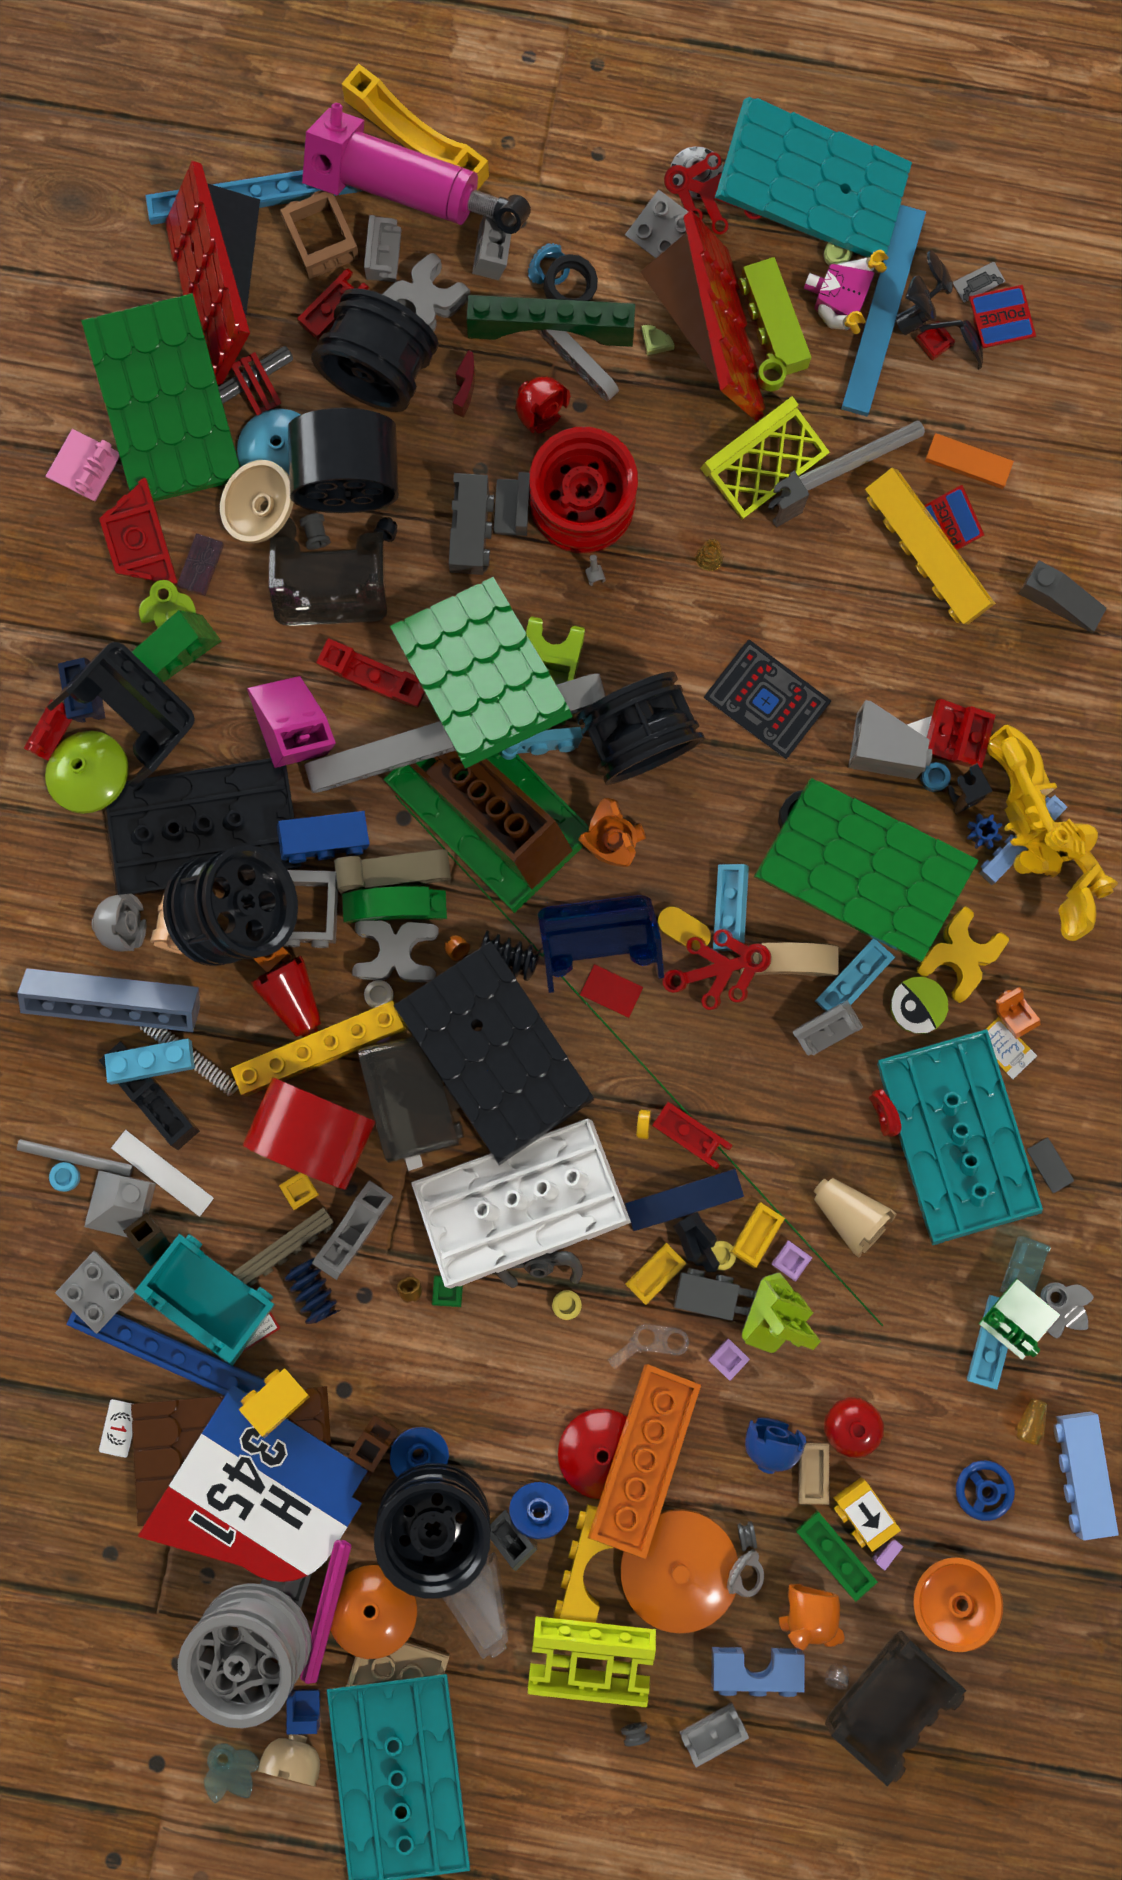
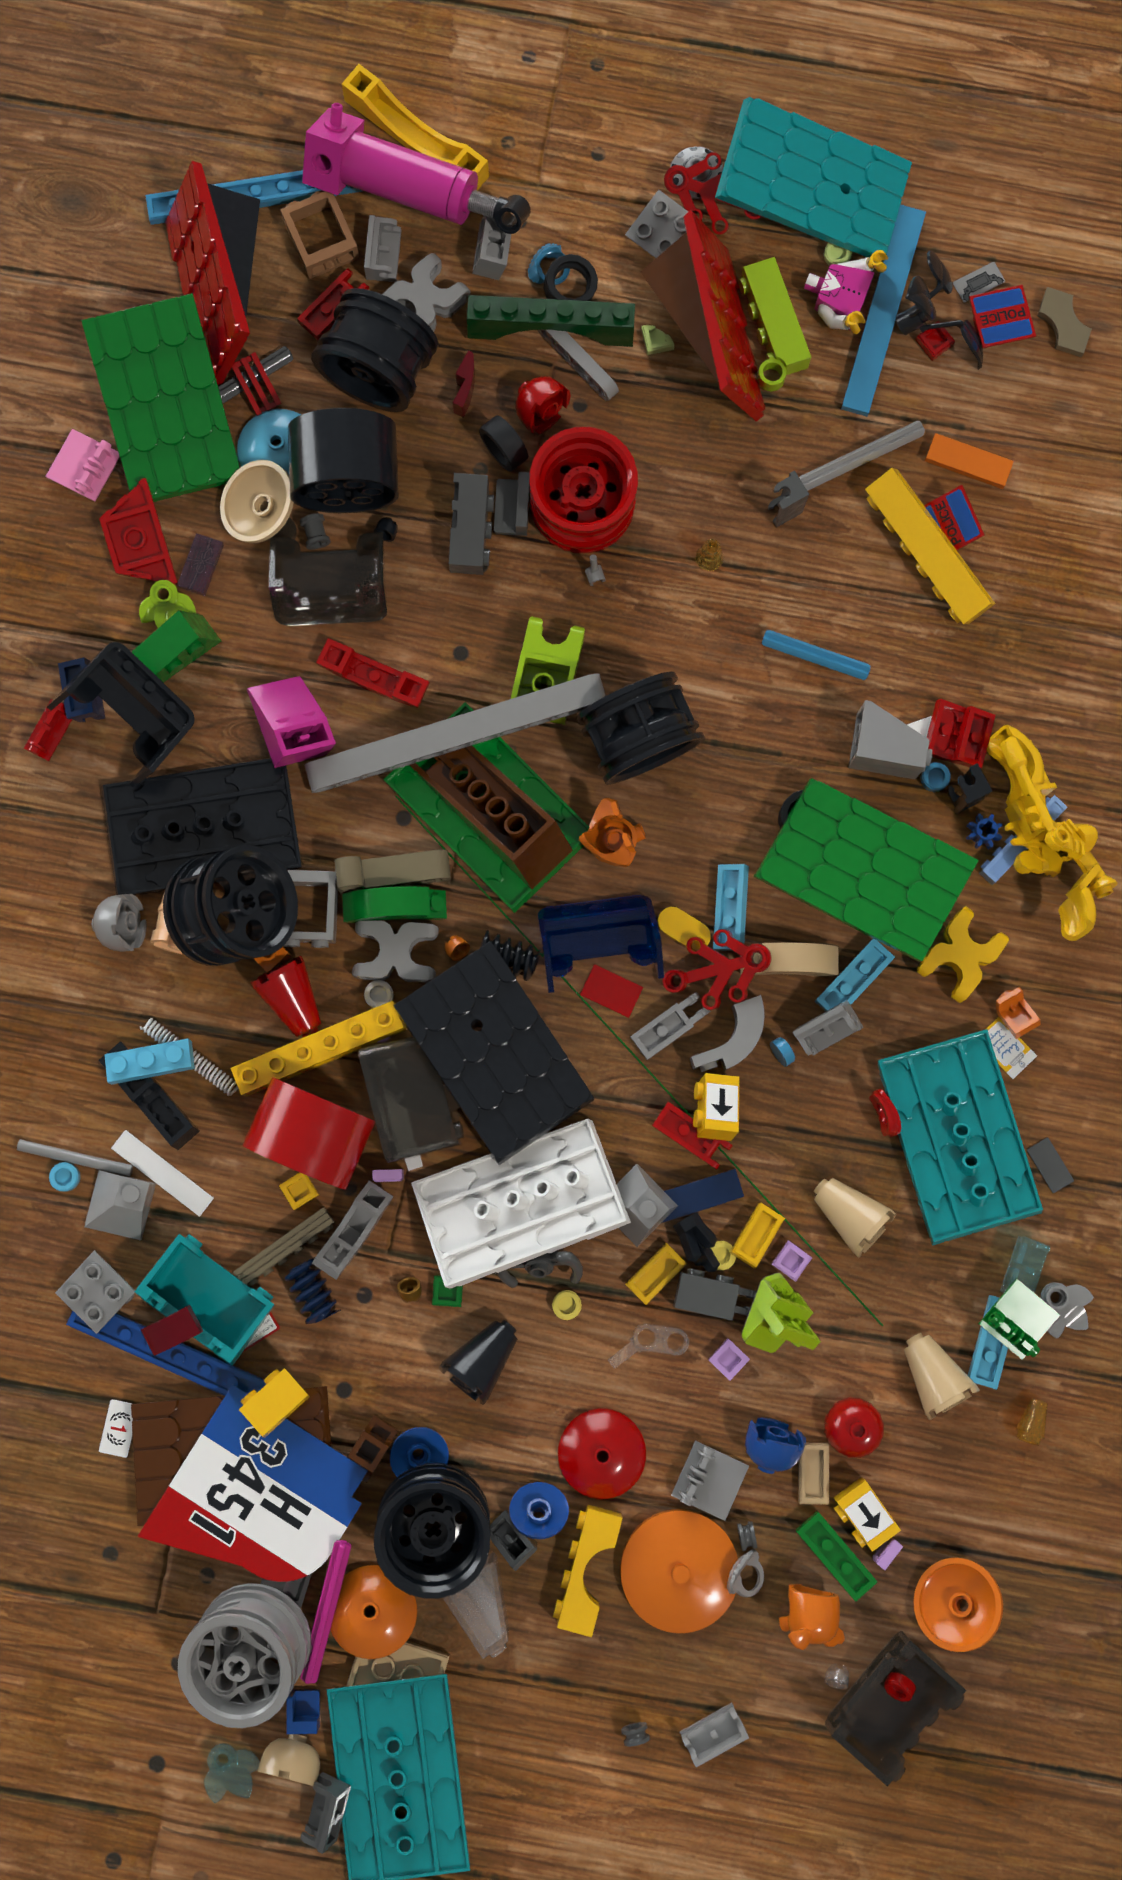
sand blue brick [17,968,200,1032] -> none
lime dish [45,731,128,814] -> none
dark brown brick [123,1213,171,1266] -> none
blue brick [277,811,369,863] -> none
piece [390,577,573,769] -> none
medium azure plate [500,727,583,760] -> none
neon yellow fence [528,1616,656,1707] -> none
orange plate [588,1364,701,1559] -> none
yellow tile [636,1110,651,1139] -> none
neon yellow fence [700,396,830,520] -> none
black sticker [704,640,831,759] -> none
medium blue arch [711,1647,805,1697] -> none
tile [890,977,948,1034] -> none
blue piece [956,1460,1015,1521] -> none
dark grey slope [1019,560,1107,633] -> none
light blue brick [1054,1411,1119,1541] -> none
none -> dark red slope [141,1305,203,1356]
none -> dark grey hinge [300,1772,351,1854]
none -> lavender tile [372,1169,404,1182]
none -> black cone [439,1320,518,1405]
none -> black tyre [479,415,529,472]
none -> light grey slope [616,1164,678,1247]
none -> light grey hinge [630,992,711,1060]
none -> light grey hinge [671,1440,749,1521]
none -> light grey arch [689,995,764,1072]
none -> brick [693,1073,739,1141]
none -> dark azure axle [762,630,871,680]
none -> dark azure tile [770,1037,795,1067]
none -> red tile [884,1672,916,1702]
none -> tan cone [904,1333,980,1420]
none -> dark tan tile [1037,287,1092,357]

